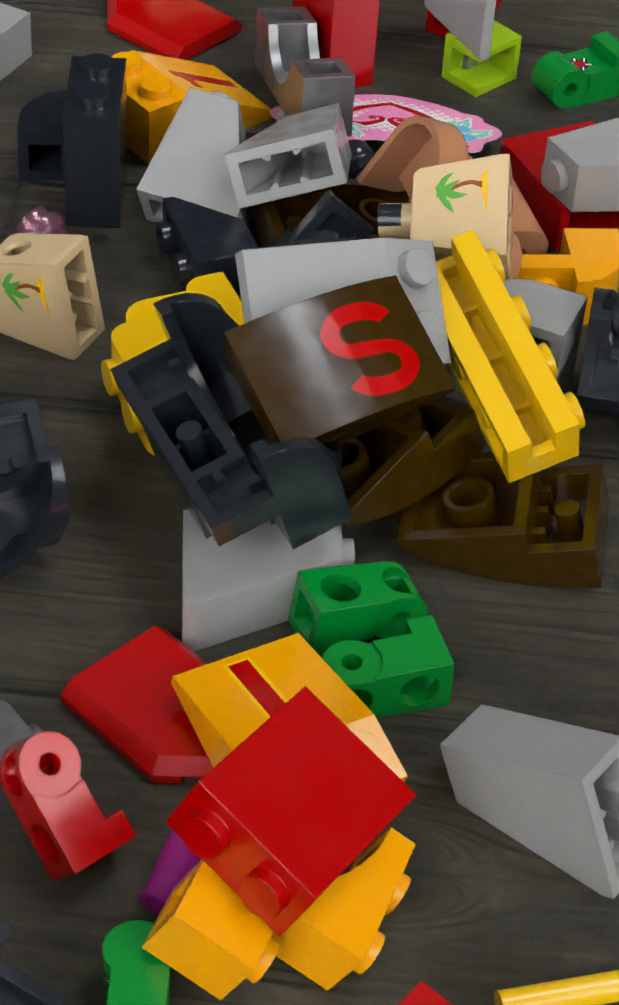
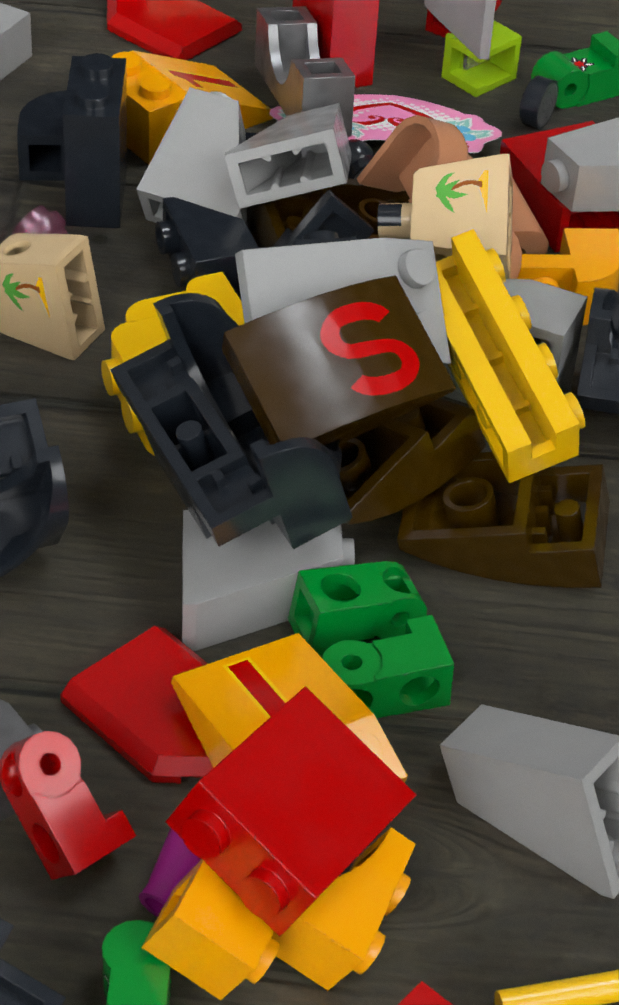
none -> black tile [519,75,558,129]

